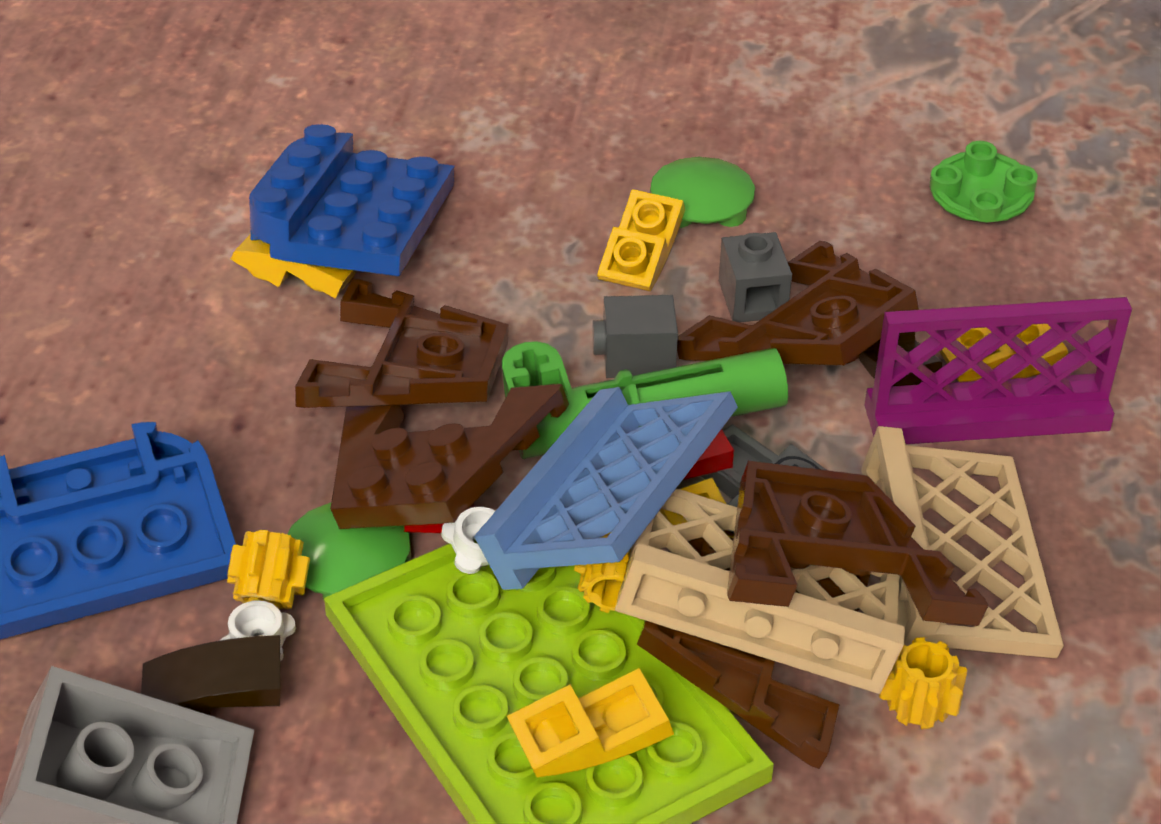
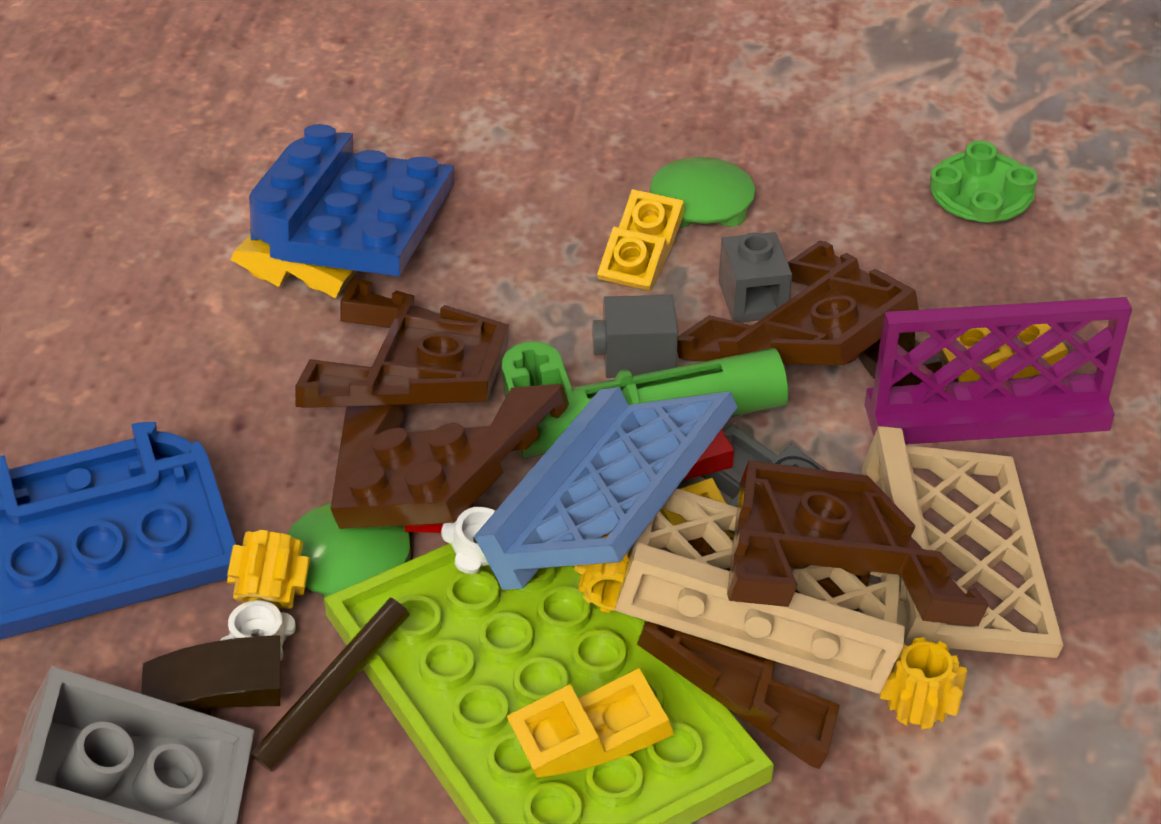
none -> dark brown bar [250,597,410,772]

